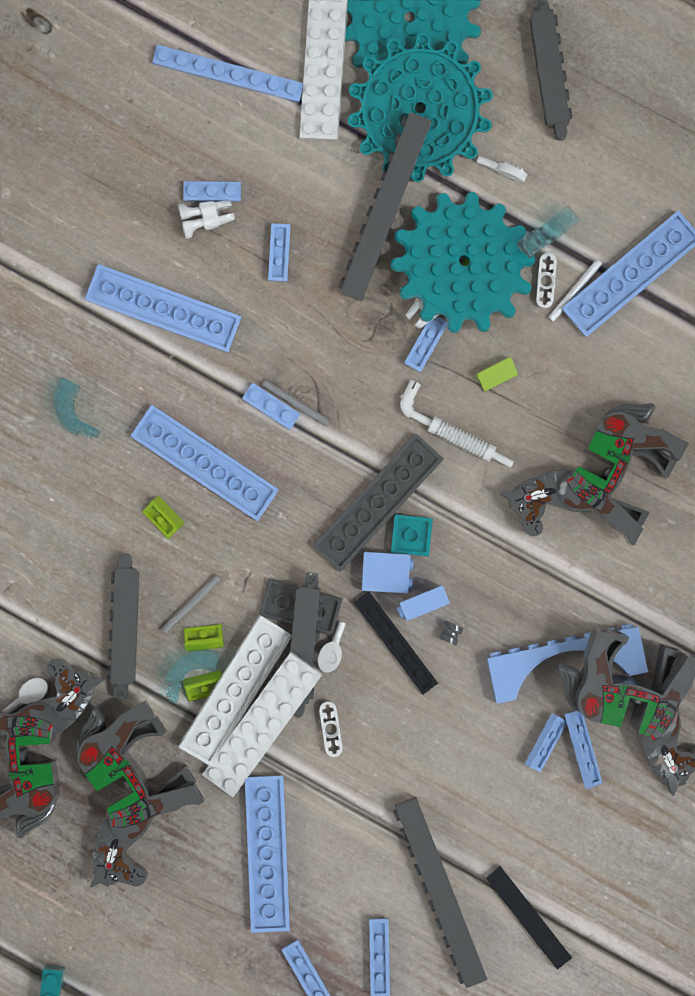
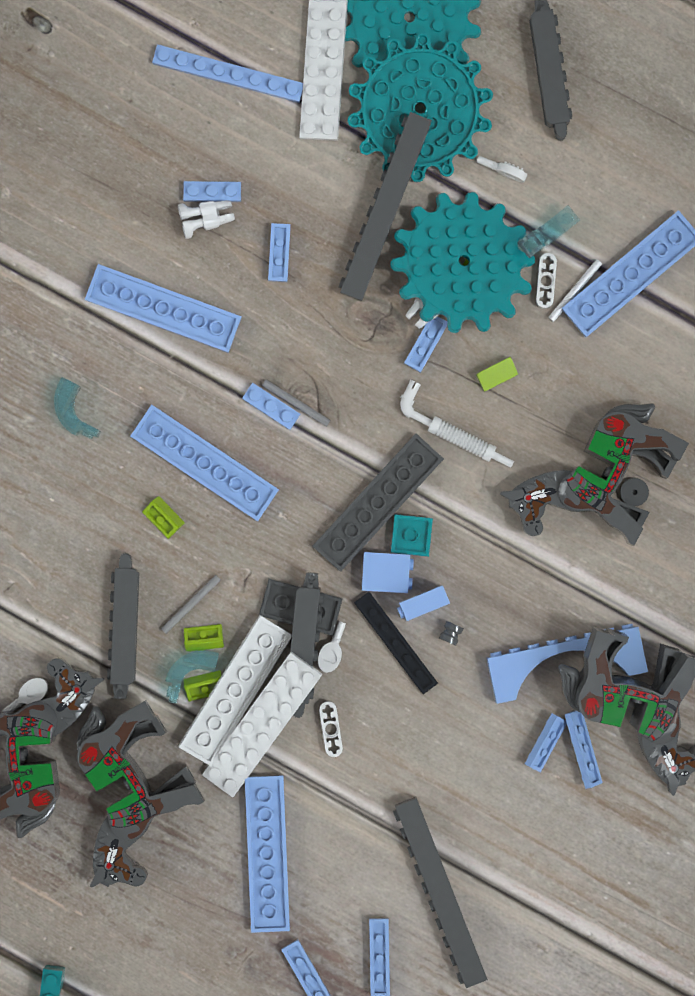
black tile [485,866,572,970] -> none
none -> dark grey piece [620,478,649,506]

